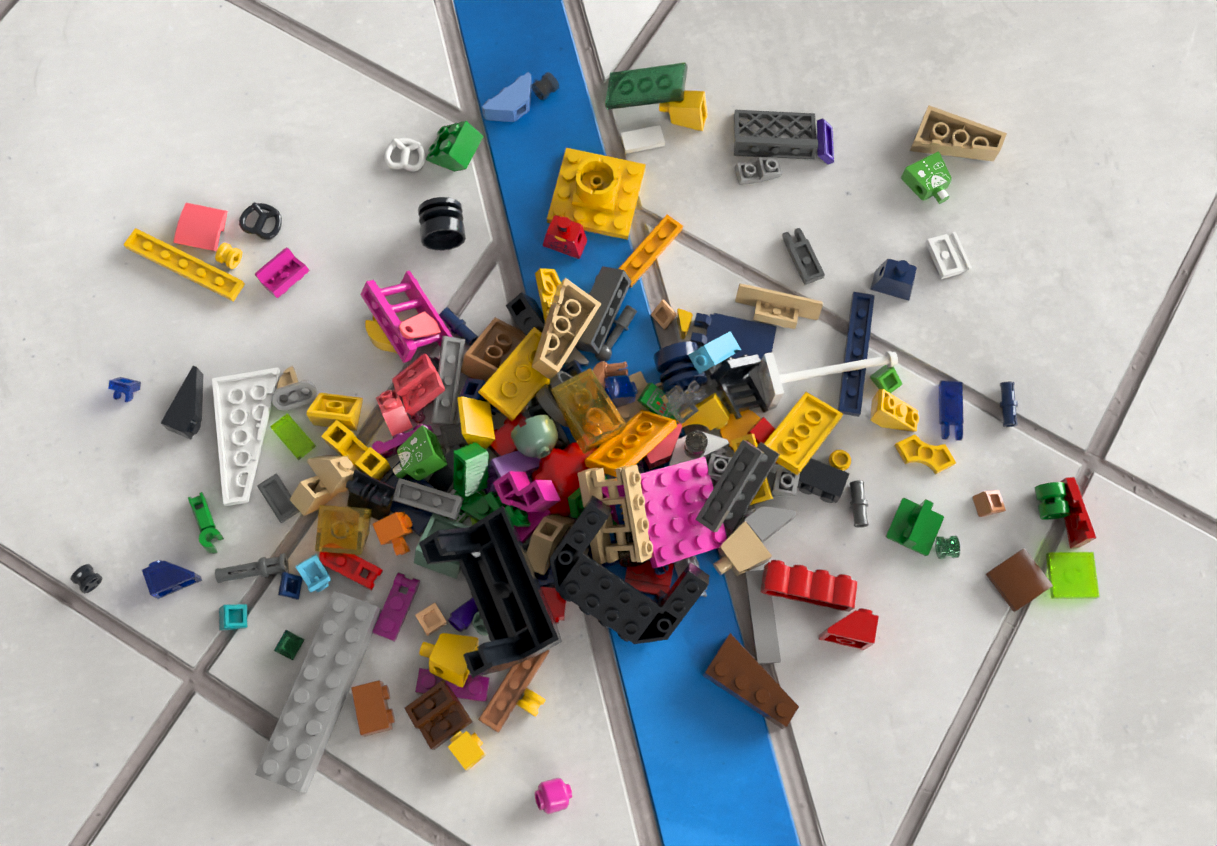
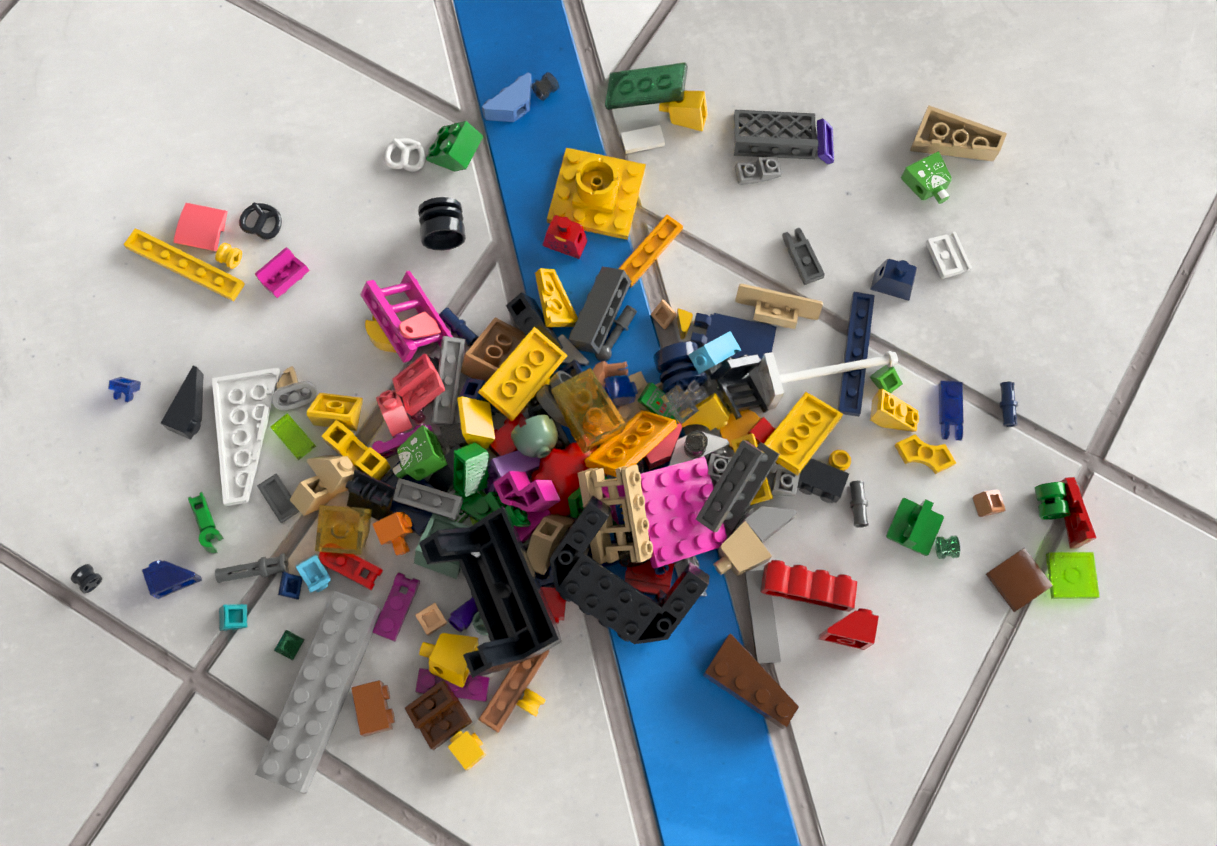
tan wedge [532,278,601,379] -> none
dark pink head [534,778,572,814] -> none

